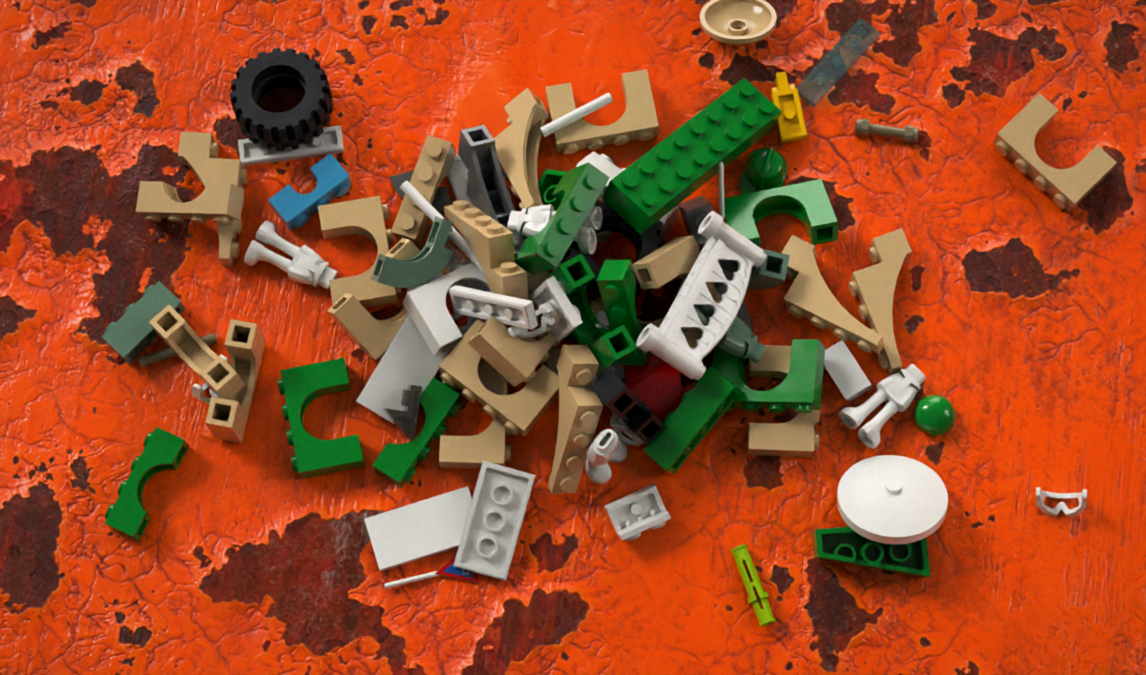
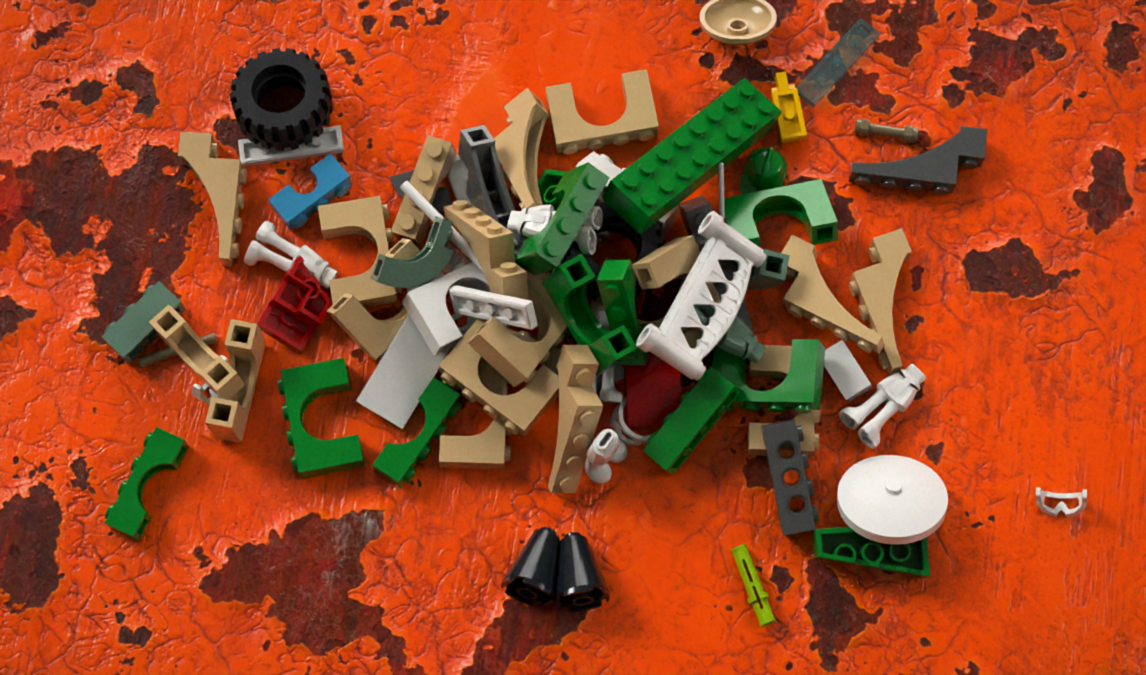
tan arch [136,181,244,224] -> none
white tile [364,486,472,572] -> none
clear smoke slope [383,385,422,440] -> none
piece [384,556,480,588] -> none
white tile [453,461,536,581] -> none
white helmet [508,301,560,338] -> none
white plate [530,276,583,342] -> none
white bar [540,92,613,137] -> none
black arch [591,369,667,446] -> none
white bracket [605,483,671,541] -> none
green hair [913,395,956,436] -> none
tan arch [993,93,1117,212] -> none
none -> red slope [256,255,332,354]
none -> black cone [501,527,560,607]
none -> black cone [555,532,610,612]
none -> dark grey brick [761,420,819,536]
none -> dark grey arch [849,126,987,195]

